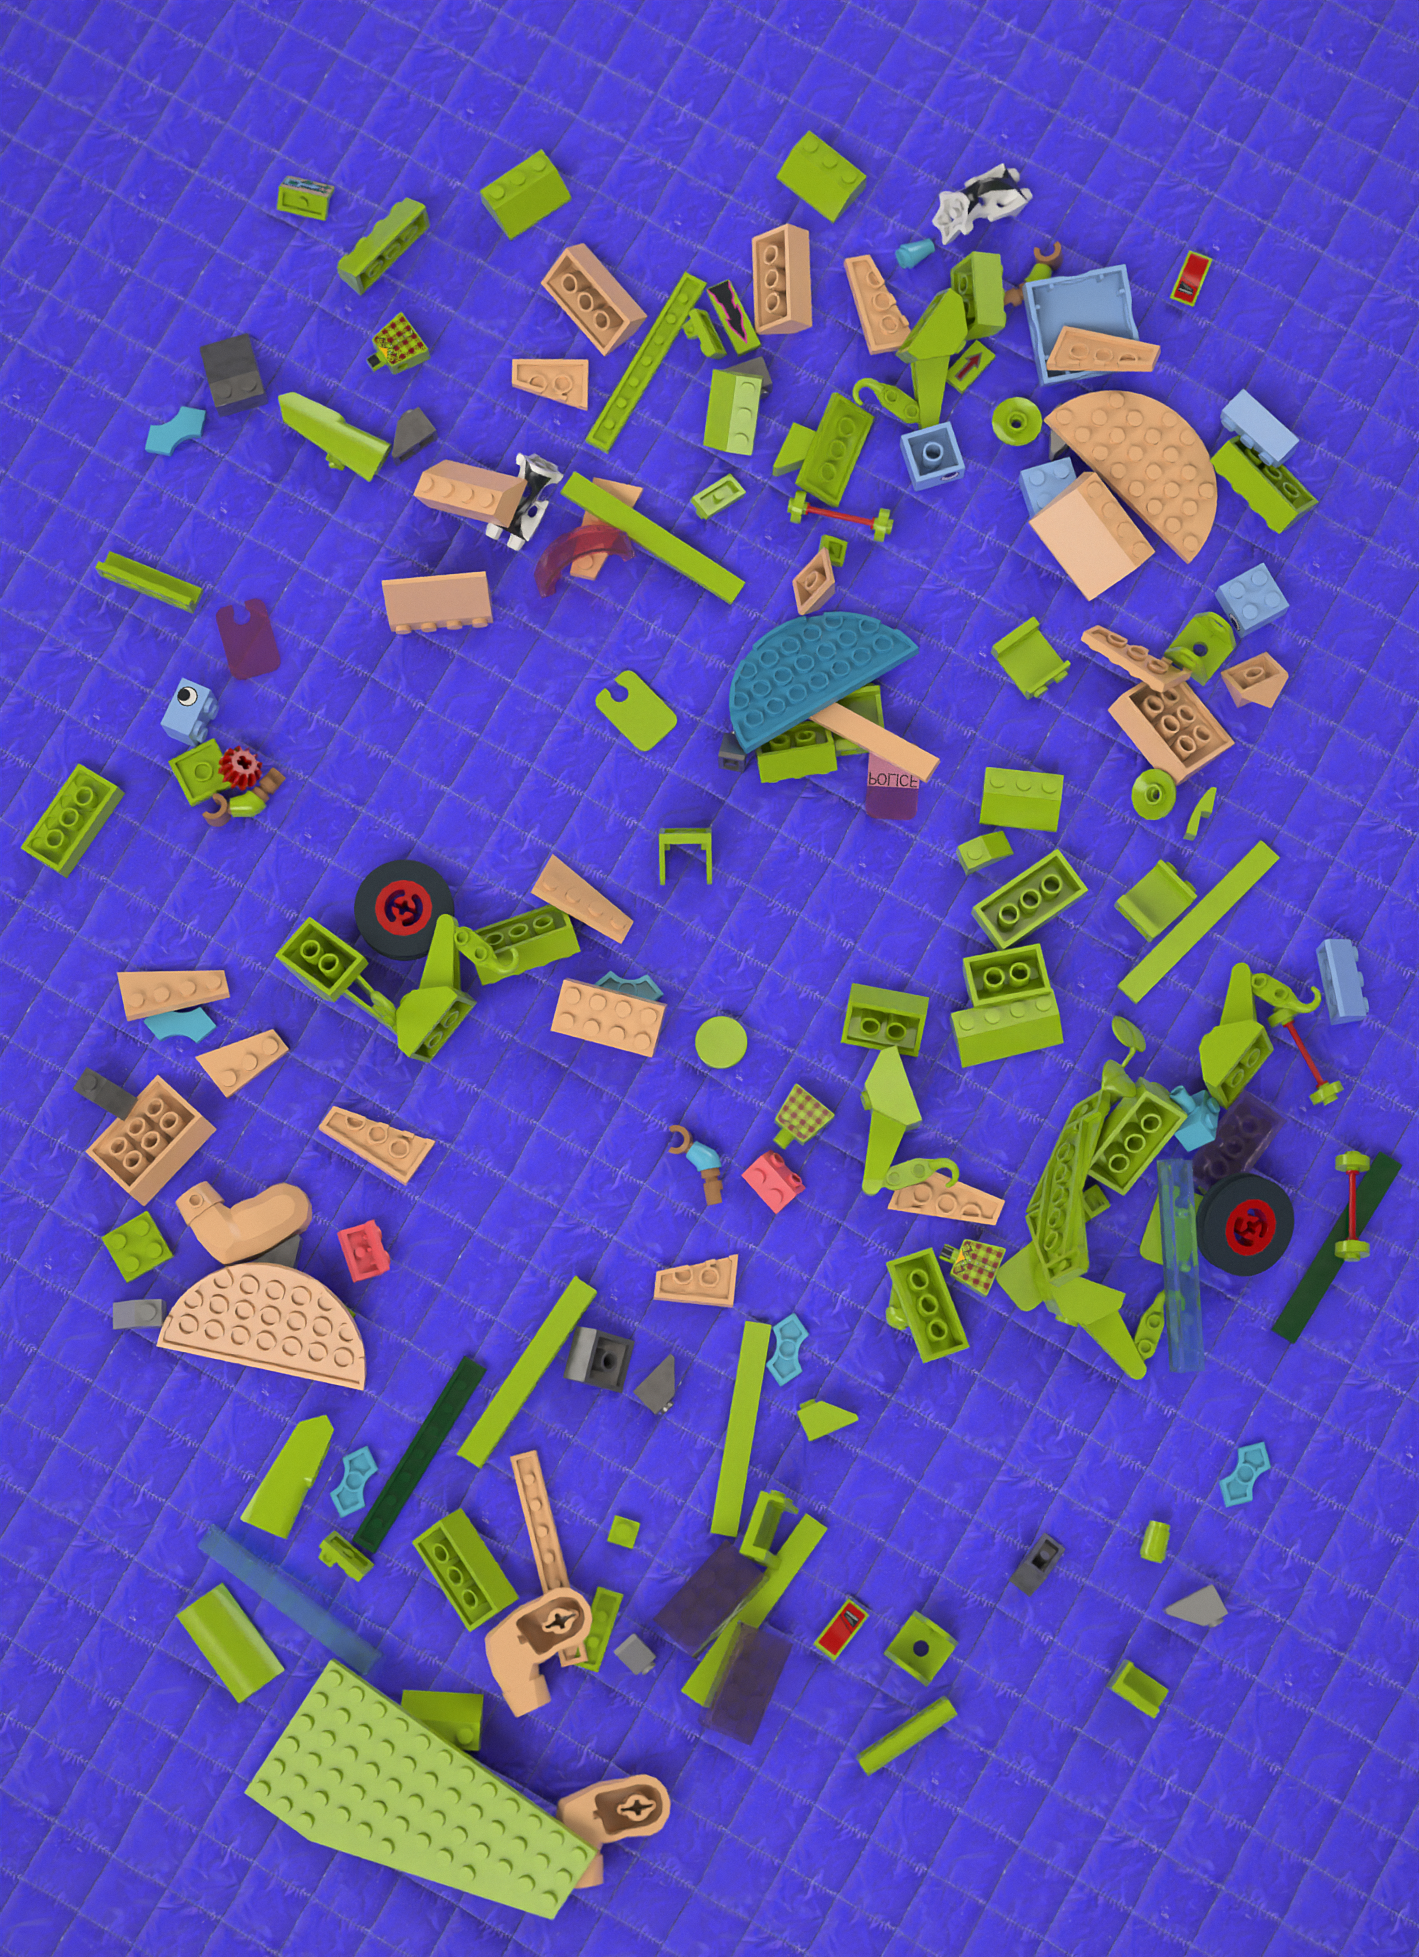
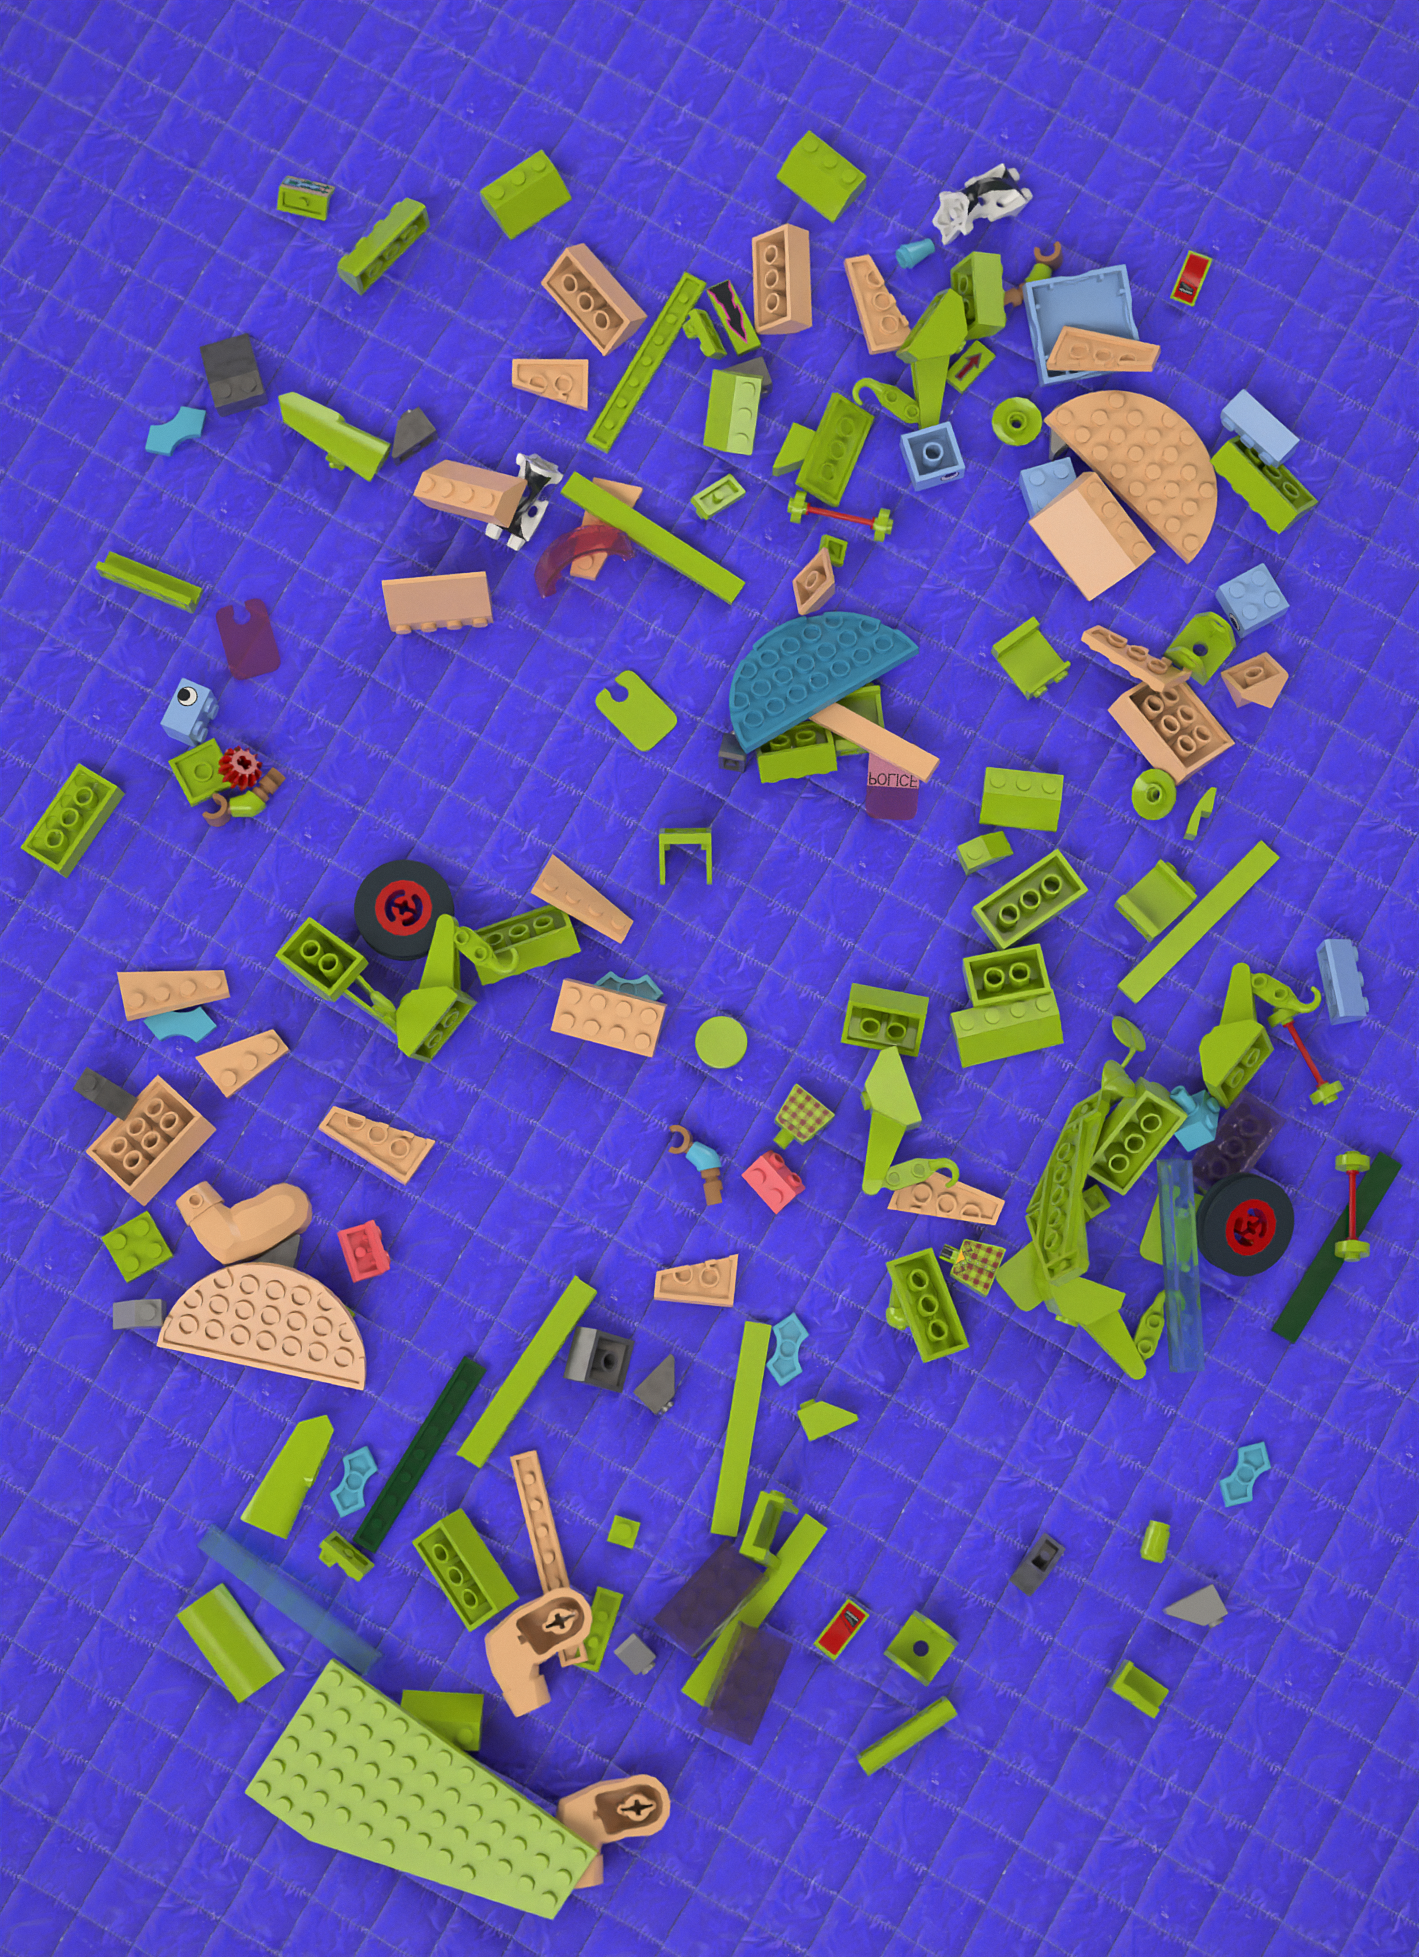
torso [366,312,430,374] -> none

